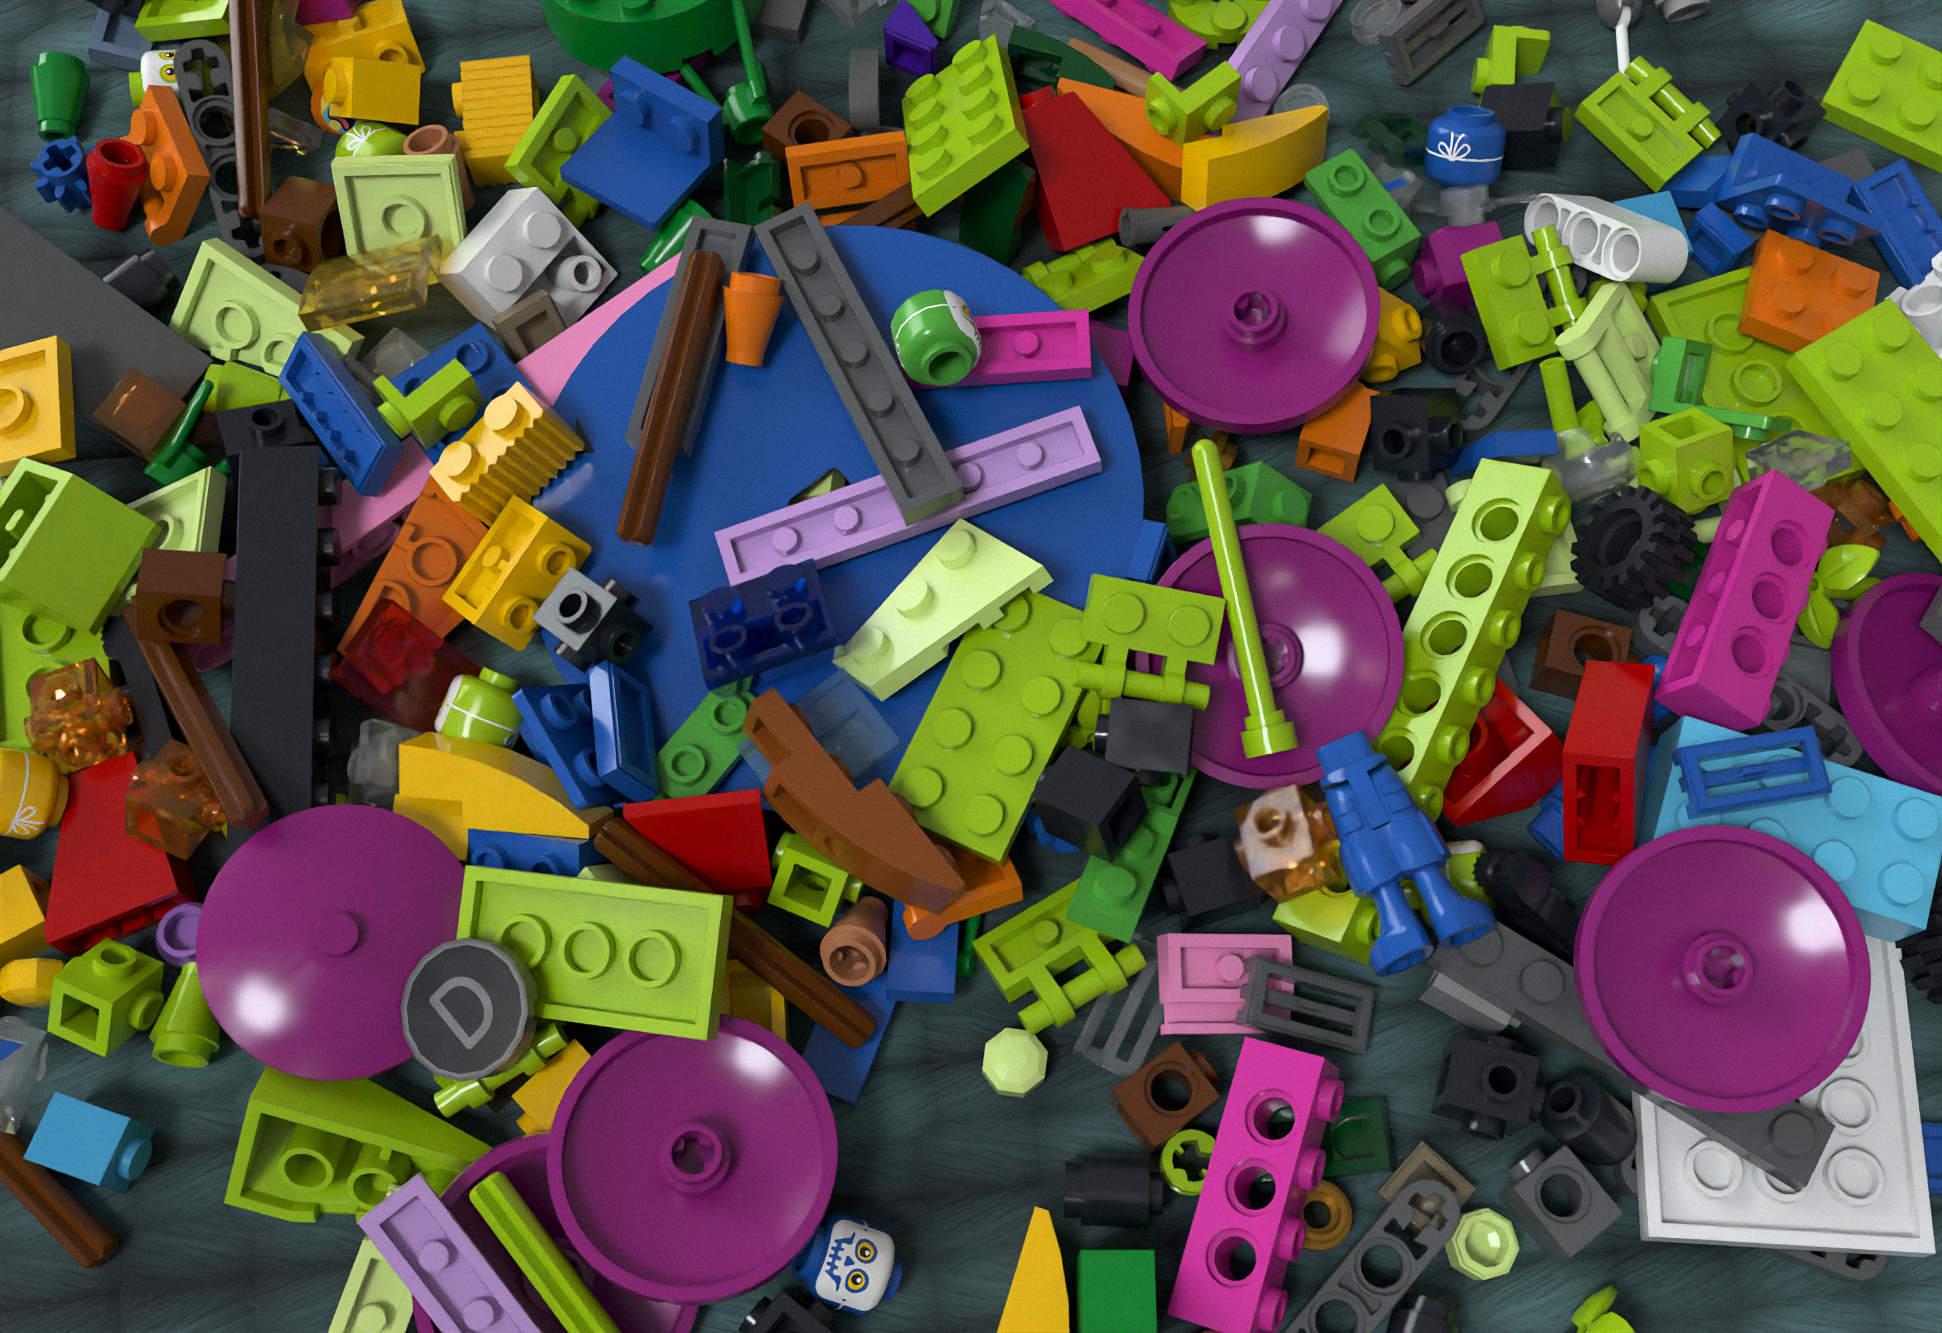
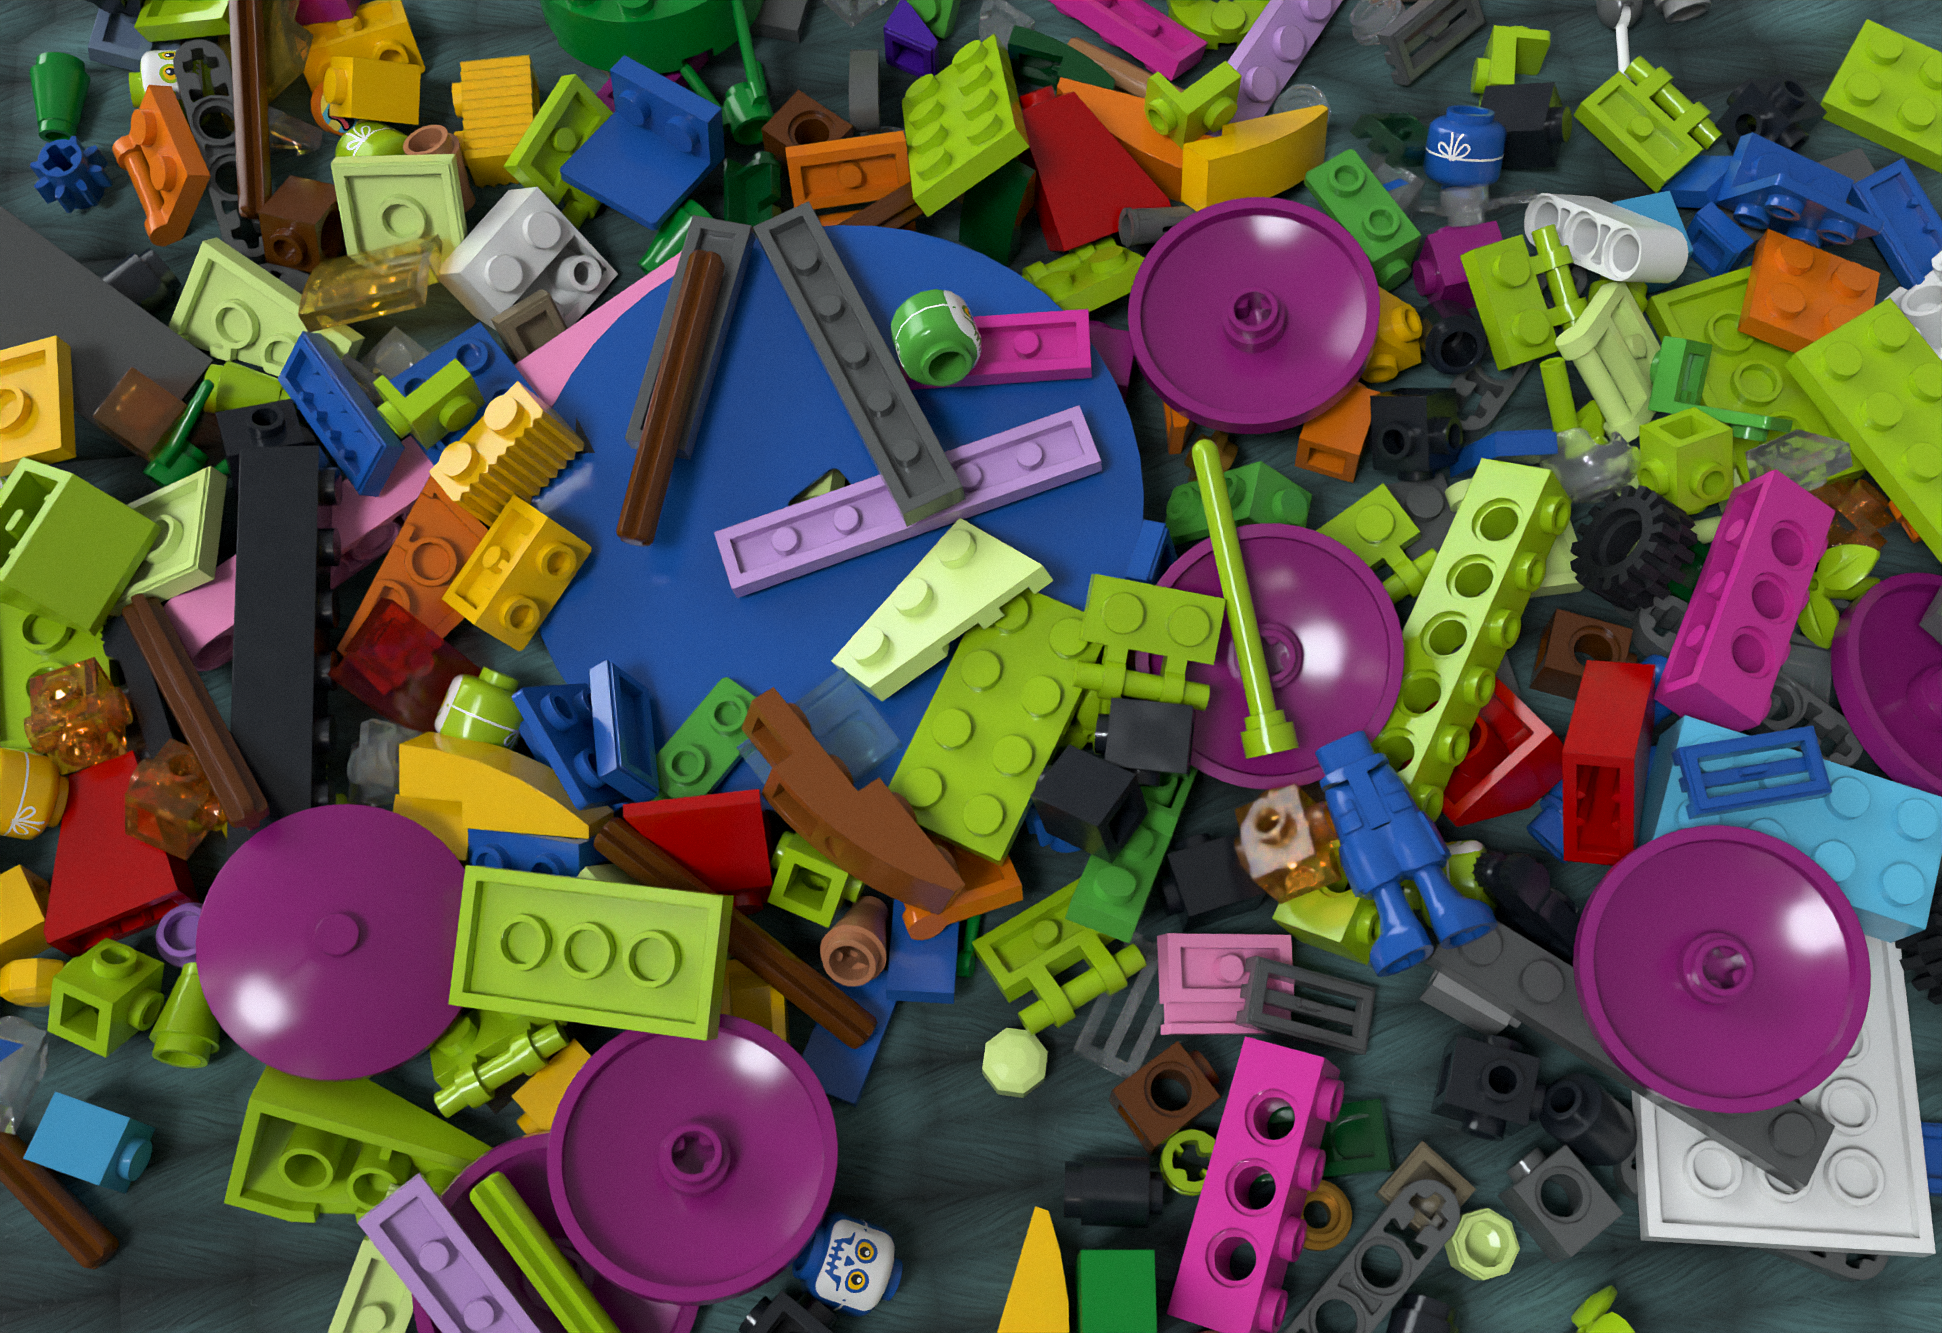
red cone [86,138,149,231] -> none
reddish brown brick [136,548,235,645] -> none
black tile [400,938,539,1082] -> none
black brick [531,566,654,674] -> none
clear blue slope [689,558,847,699] -> none
orange cone [723,271,785,366] -> none

